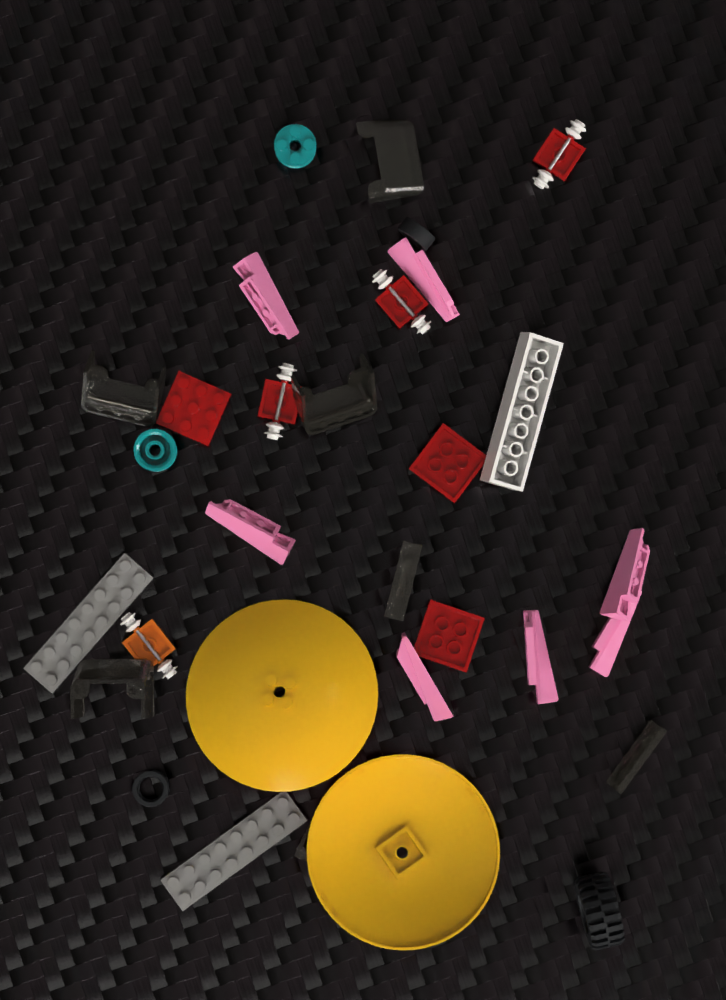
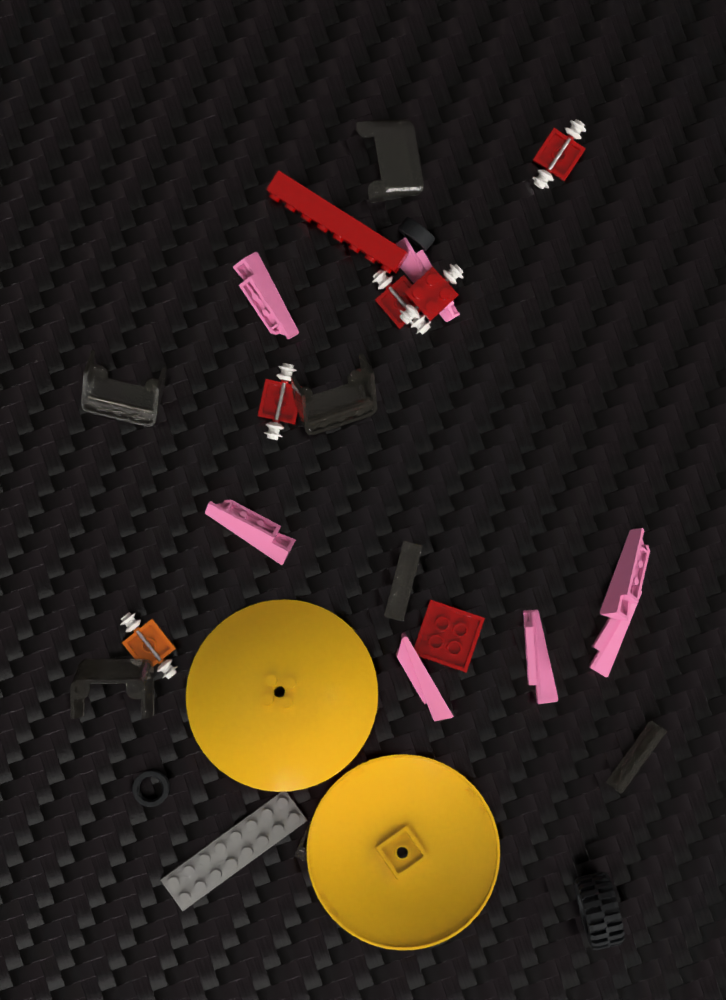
light grey plate [23,553,154,693] -> none
teal wheel [133,429,177,472] -> none
red plate [156,371,232,446] -> none
teal wheel [274,124,316,169] -> none
red plate [409,423,486,503] -> none
white brick [480,332,564,492] -> none
none -> red brick [266,170,408,274]
none -> red plate [399,264,463,325]

